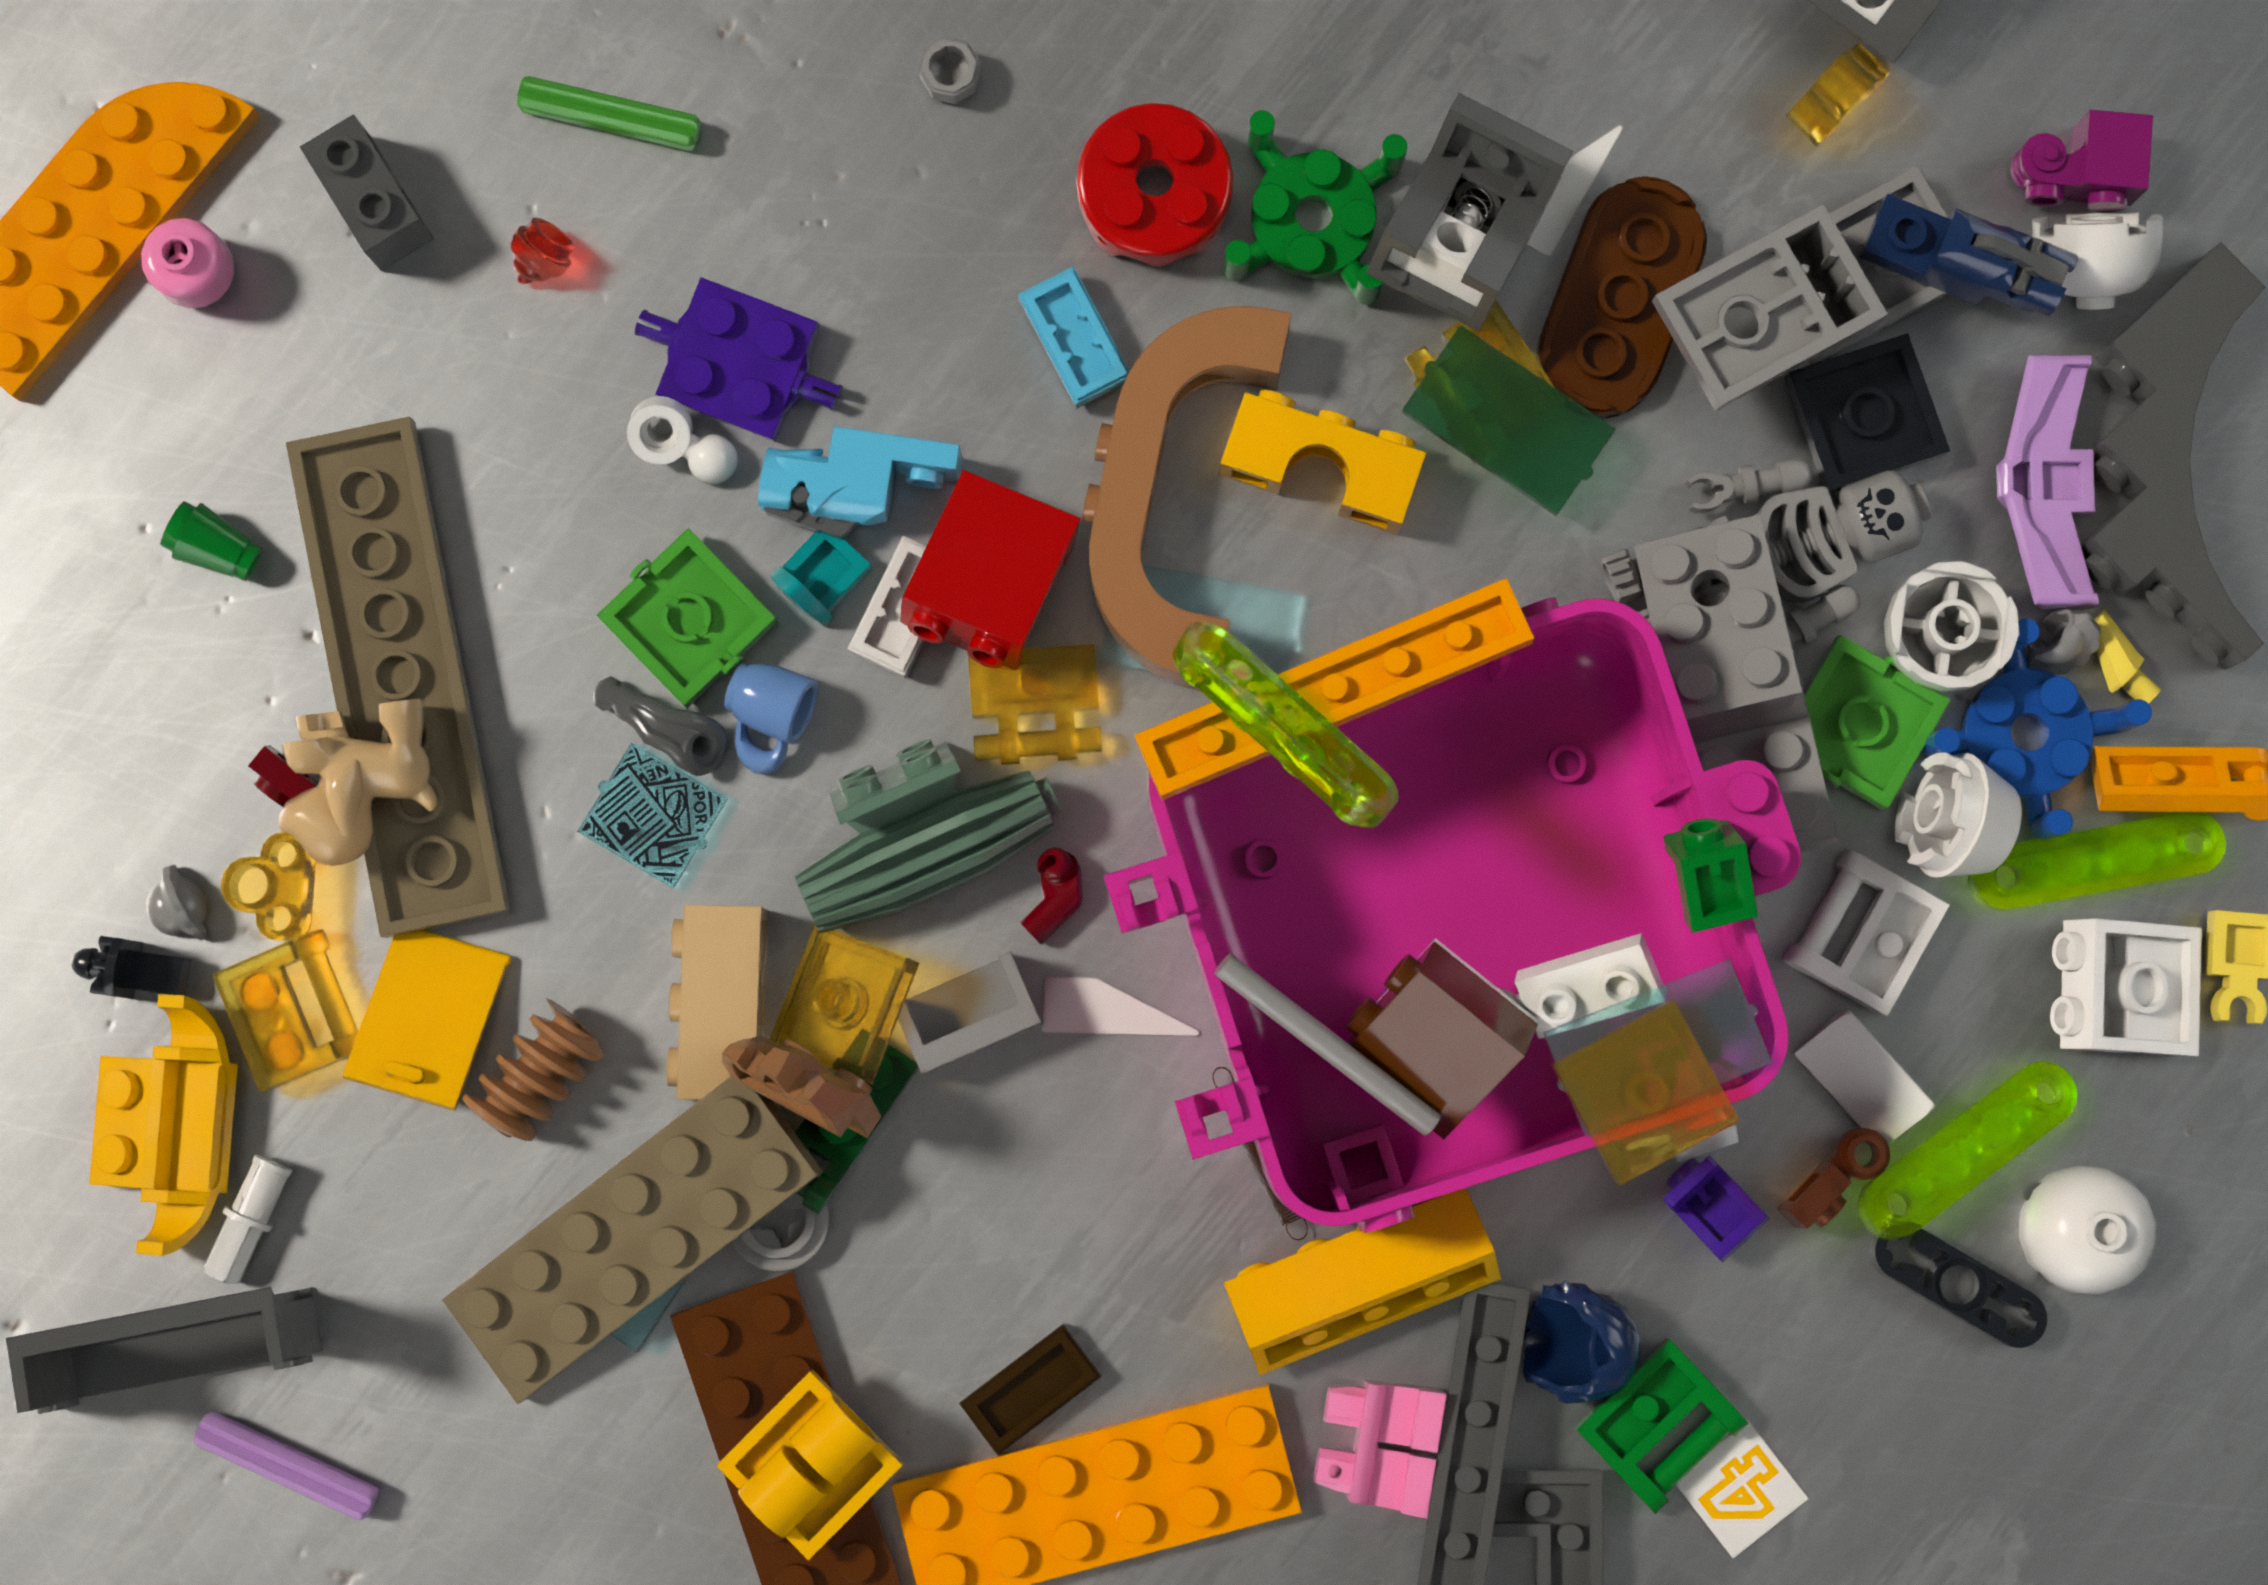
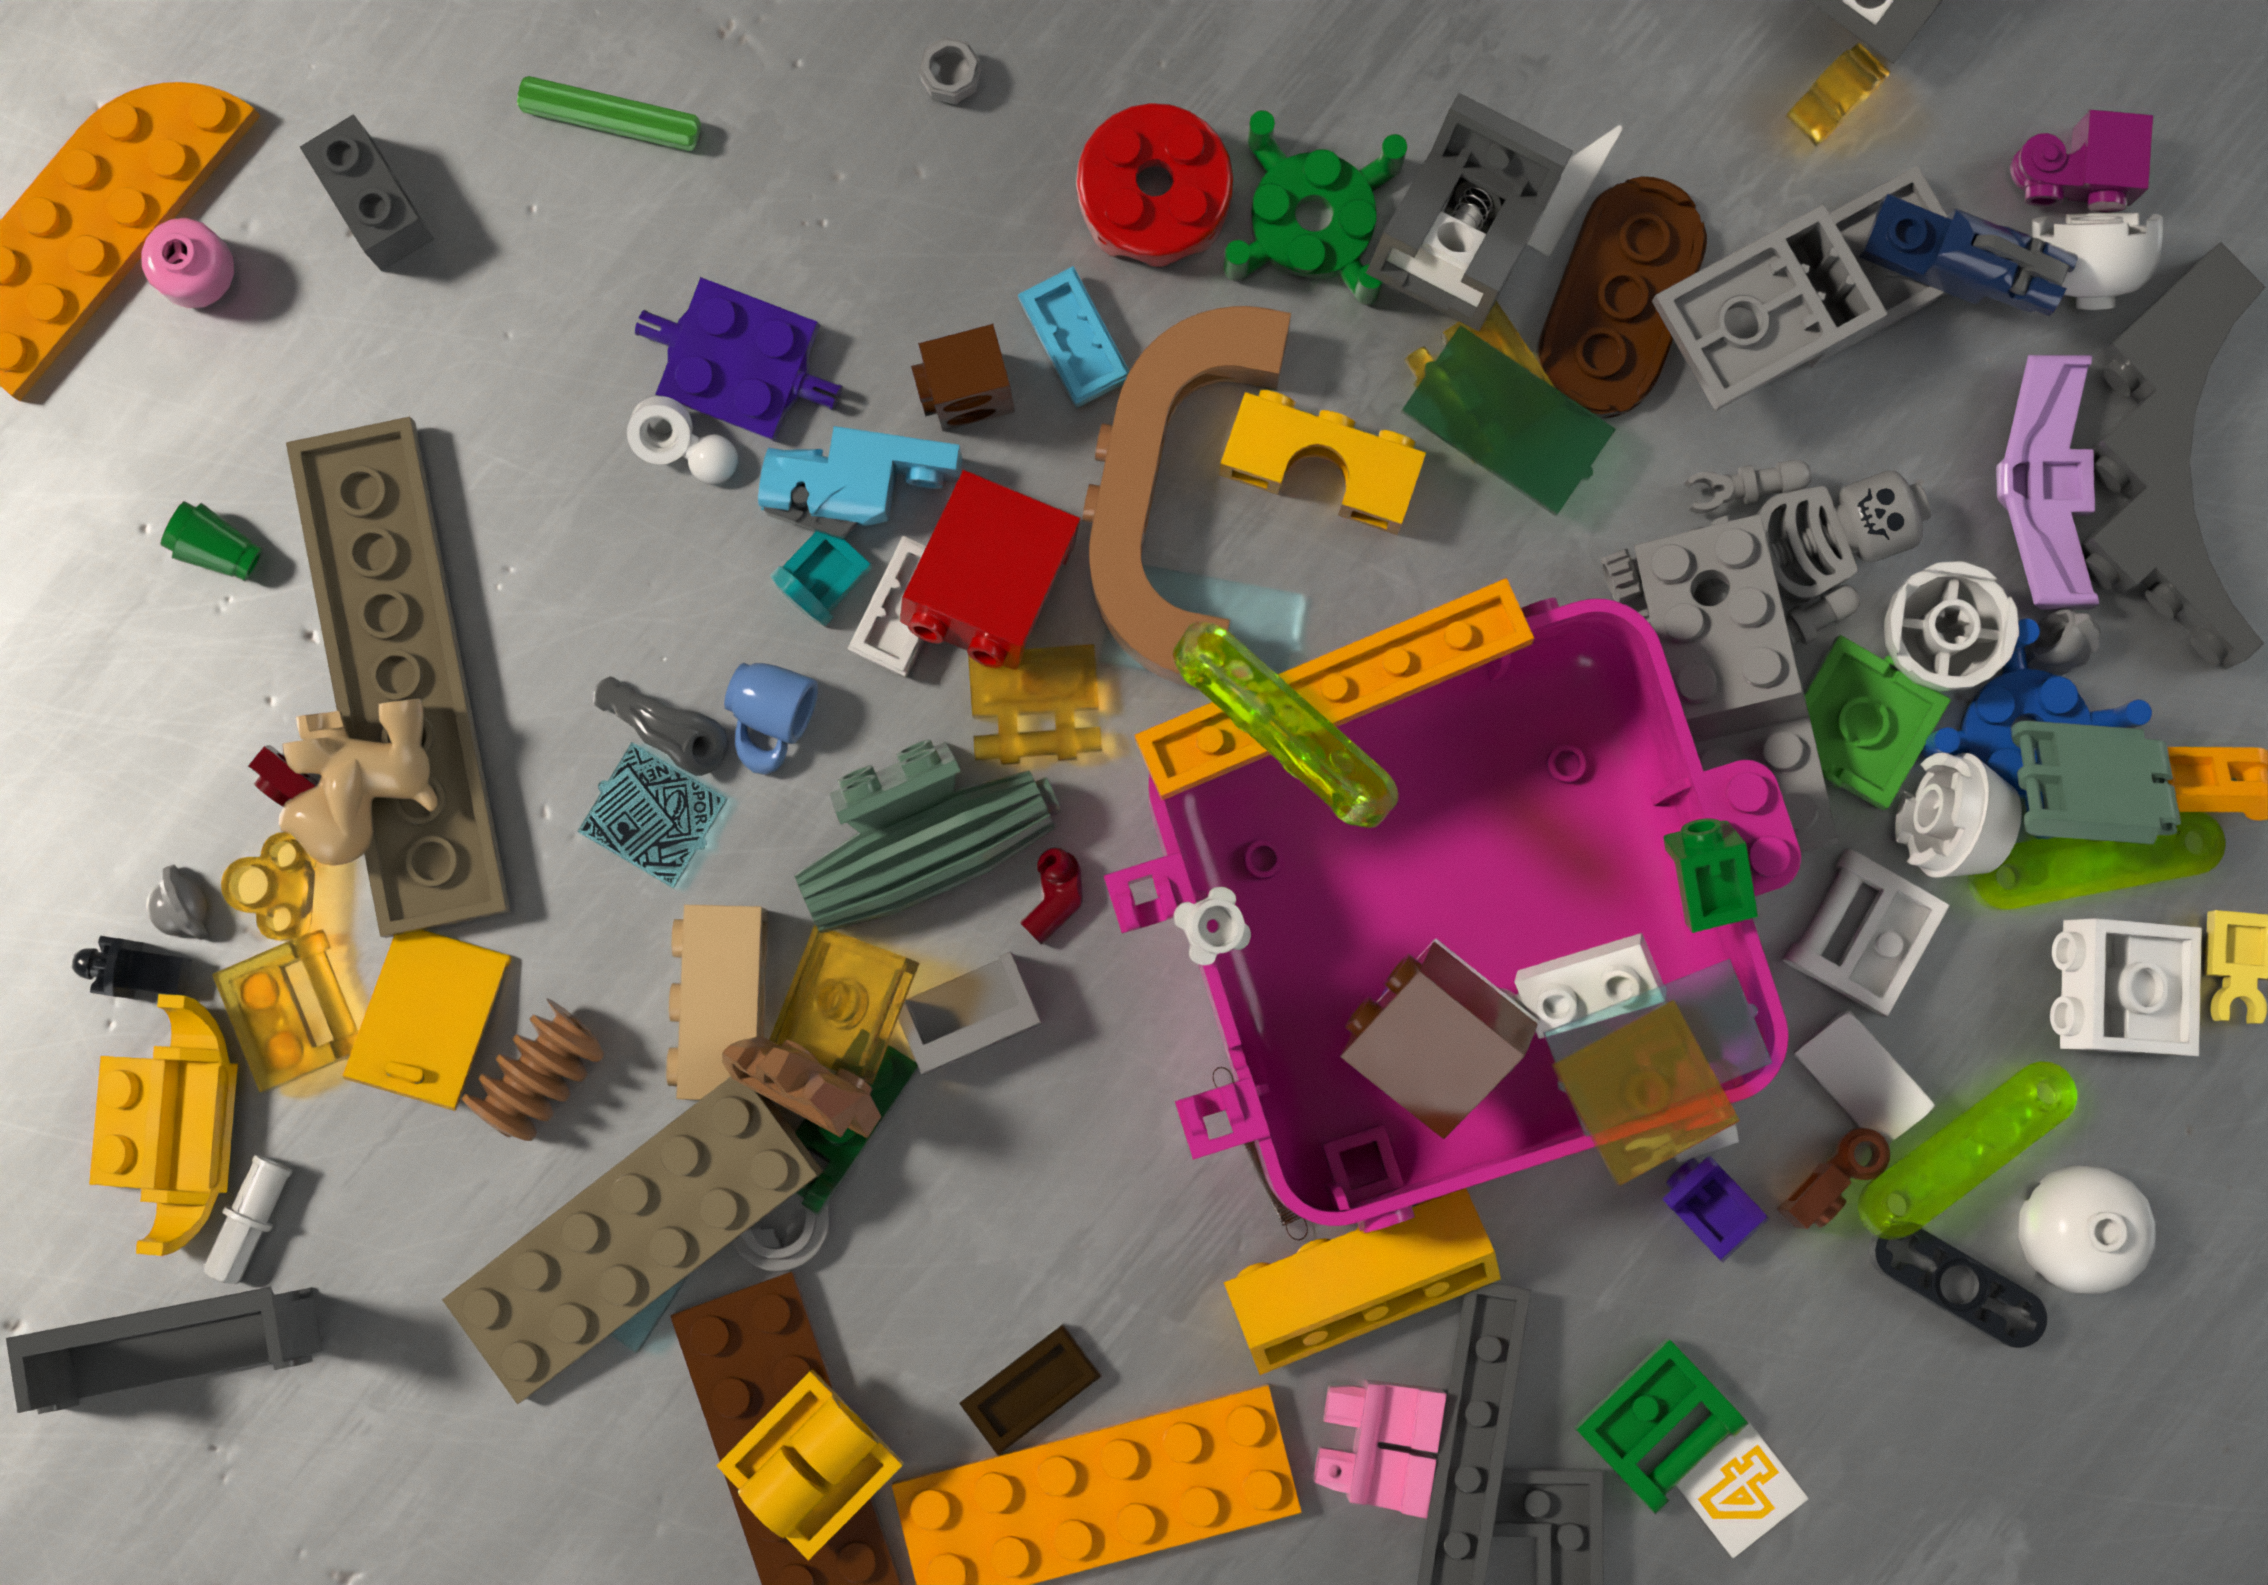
lavender axle [194,1412,379,1520] -> none
clear red plate [510,218,575,284] -> none
bright green plate [596,528,778,709] -> none
white sticker [1042,977,1199,1036] -> none
light grey bar [1214,953,1441,1136] -> none
dark blue hair [1523,1280,1641,1404] -> none
black plate [1784,333,1950,494] -> none
light yellow bar [2094,609,2161,704] -> none
none -> reddish brown brick [911,324,1015,431]
none -> white plate [1173,887,1251,965]
none -> sand green plate [2011,721,2181,844]

